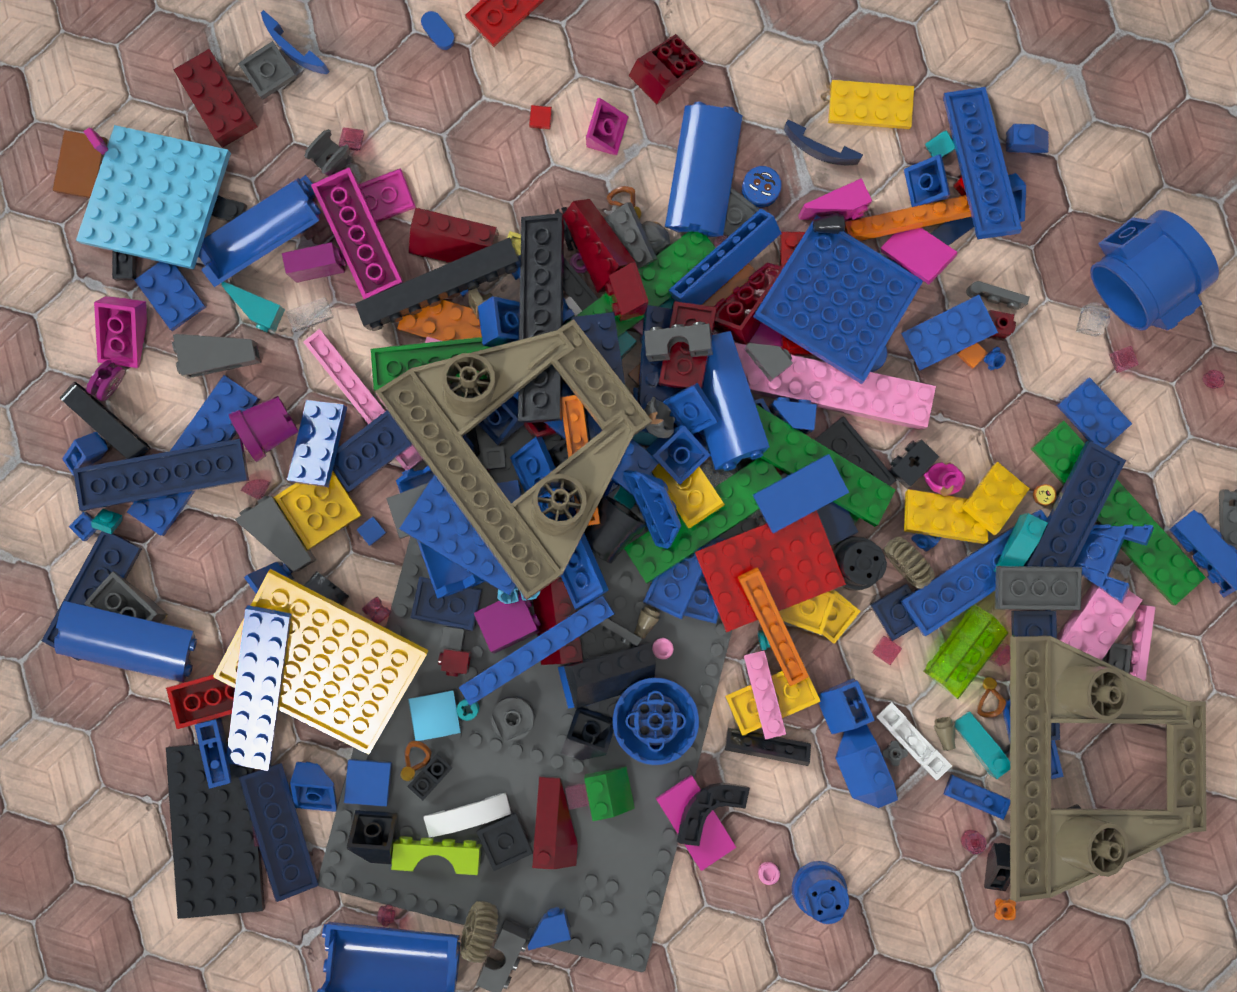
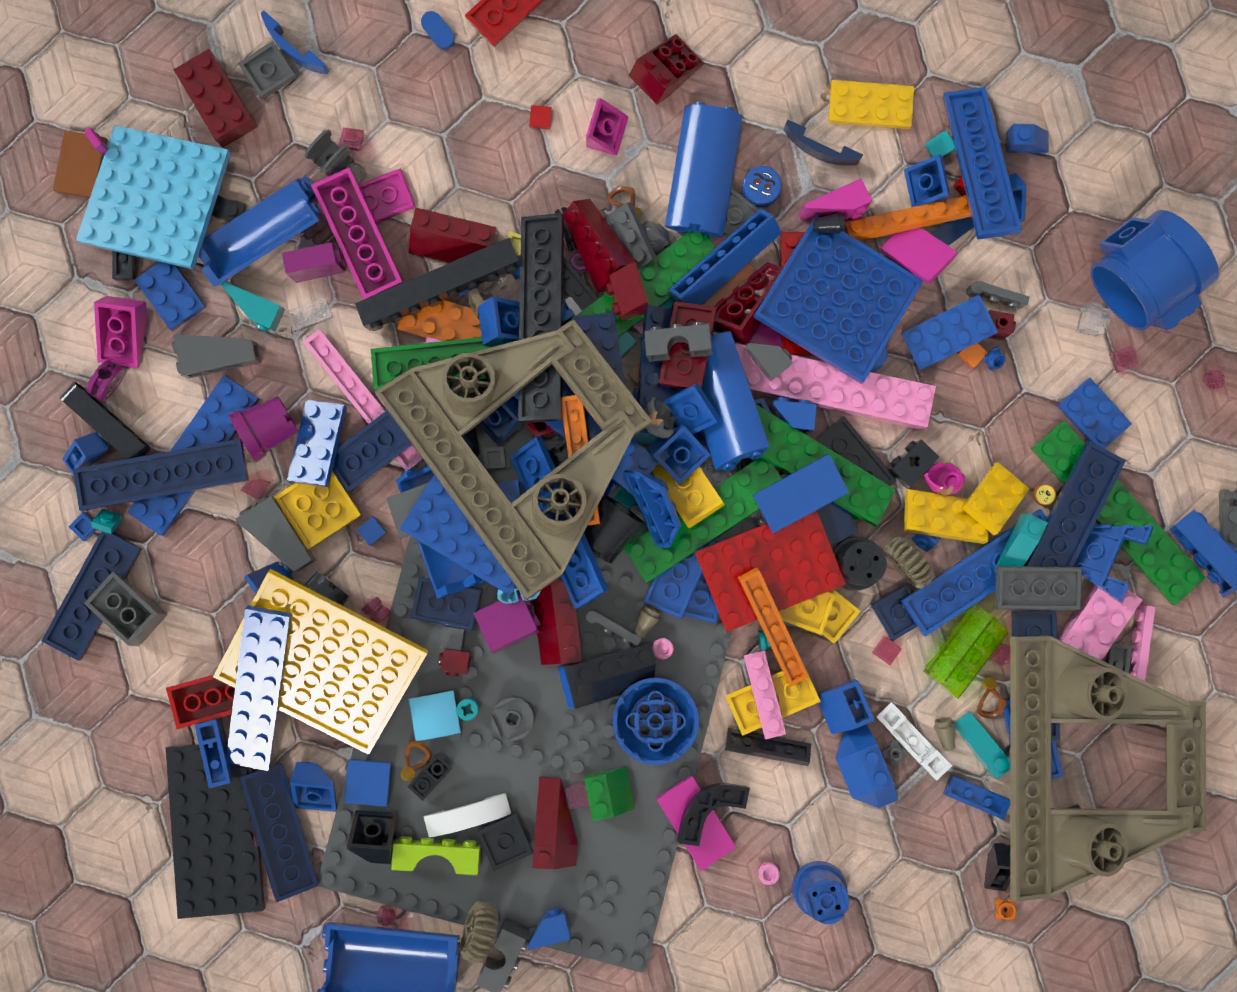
blue cylinder [54,601,197,683] -> none
blue plate [459,595,615,705] -> none
black slope [561,707,614,760] -> none
clear pink wheel [961,830,987,854] -> none

